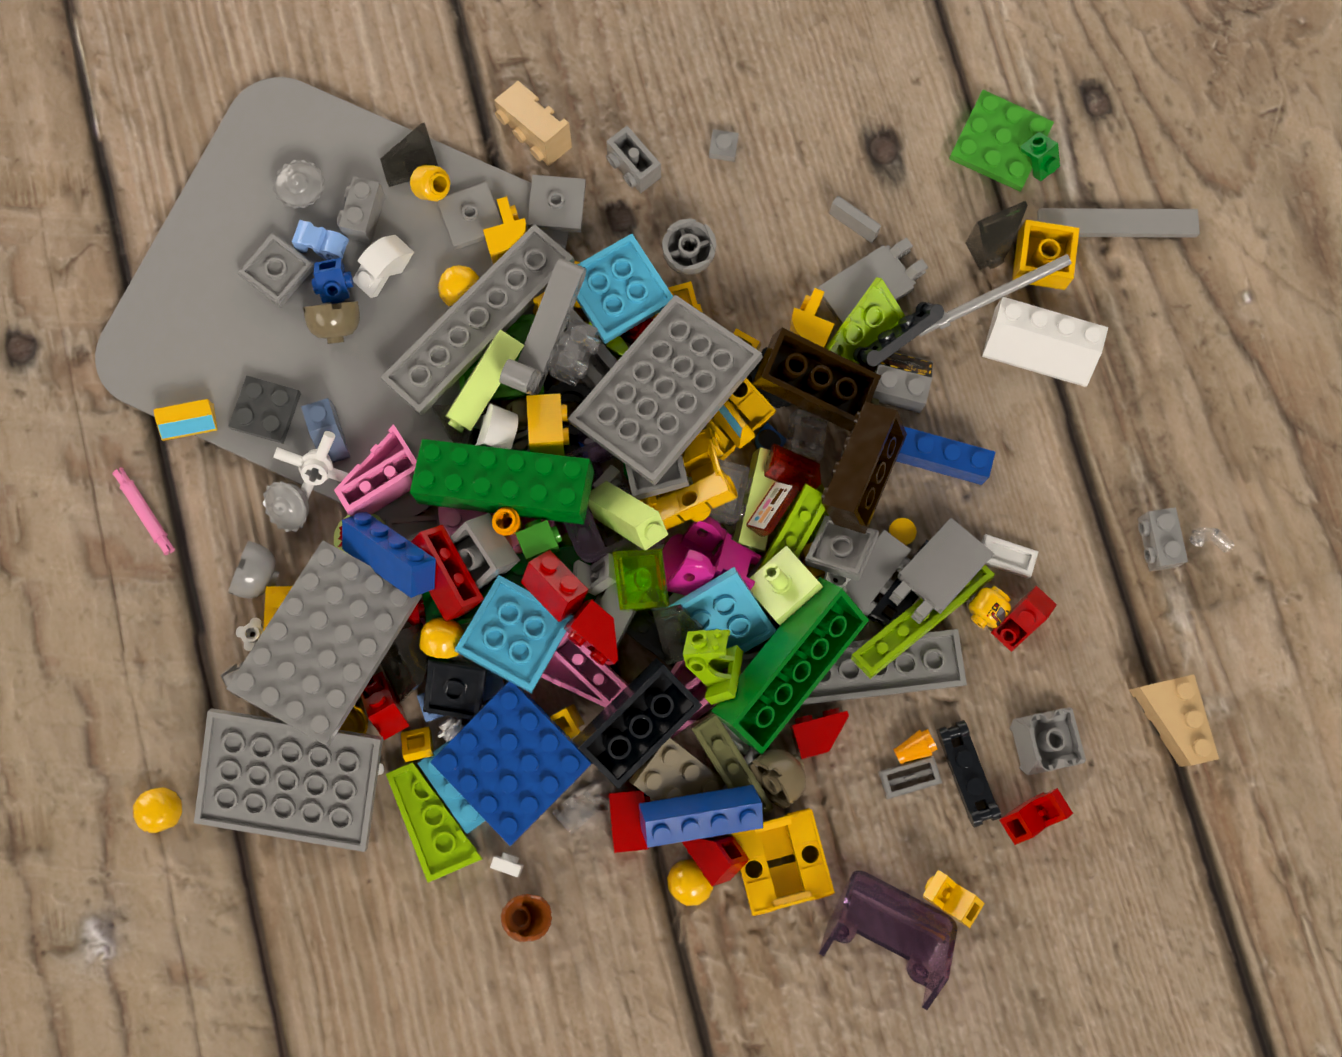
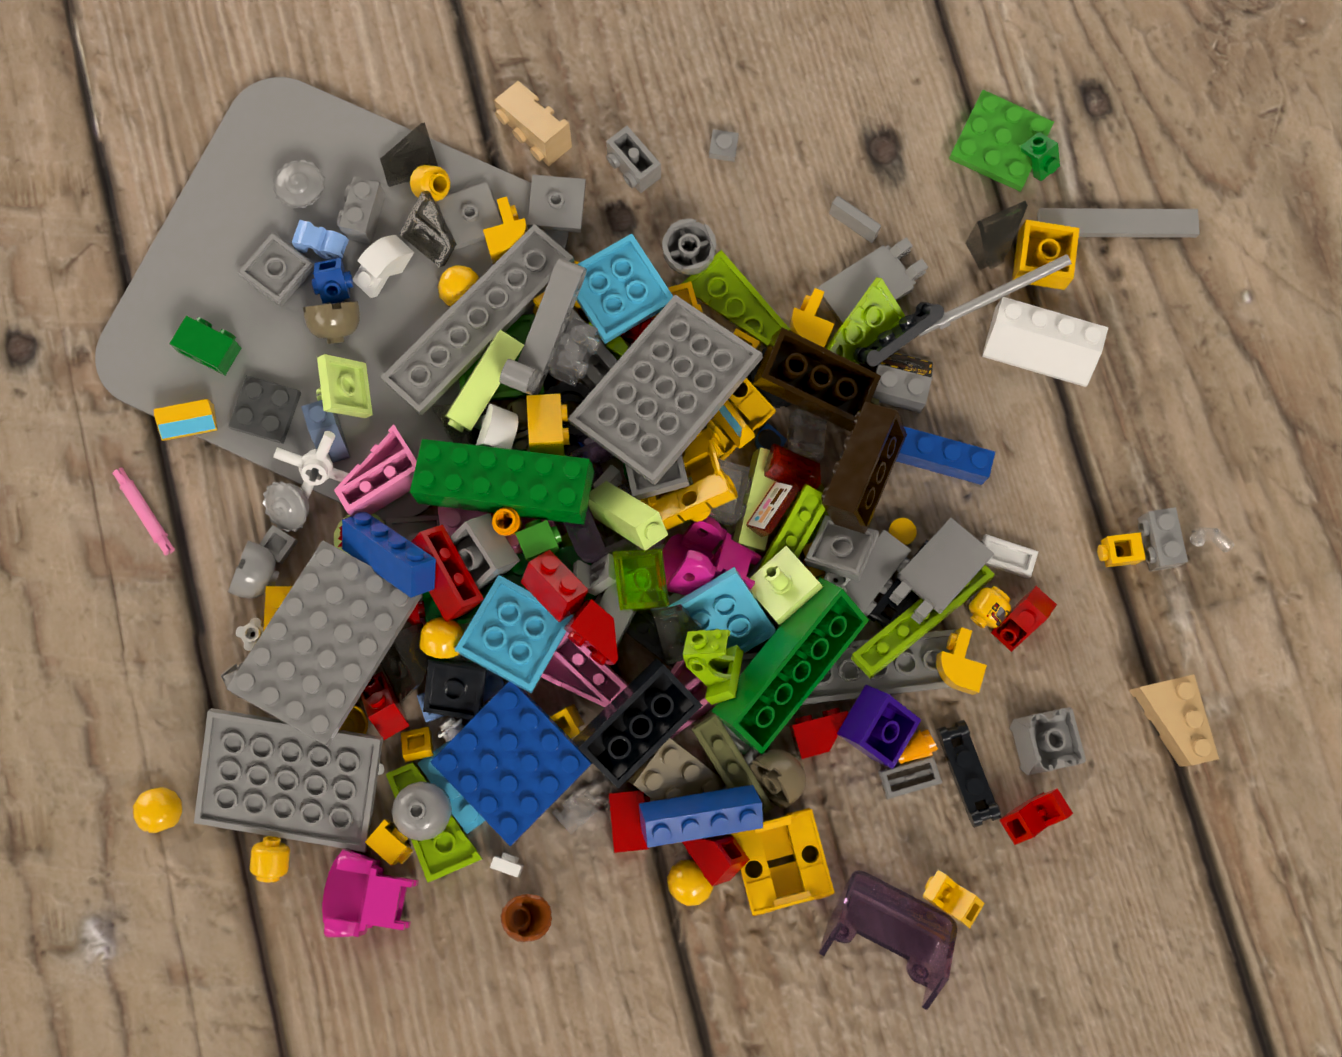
none -> green brick [169,316,242,376]
none -> yellow head [249,836,290,883]
none -> light grey plate [260,525,298,564]
none -> yellowish green tile [316,354,373,418]
none -> dark pink piece [322,849,419,937]
none -> yellow brick [365,819,413,865]
none -> light grey cylinder [392,781,452,841]
none -> clear smoke wing [400,191,457,267]
none -> lime wing [681,250,791,347]
none -> dark purple brick [837,684,921,769]
none -> yellow brick [936,627,987,695]
none -> yellow brick [1097,532,1146,567]

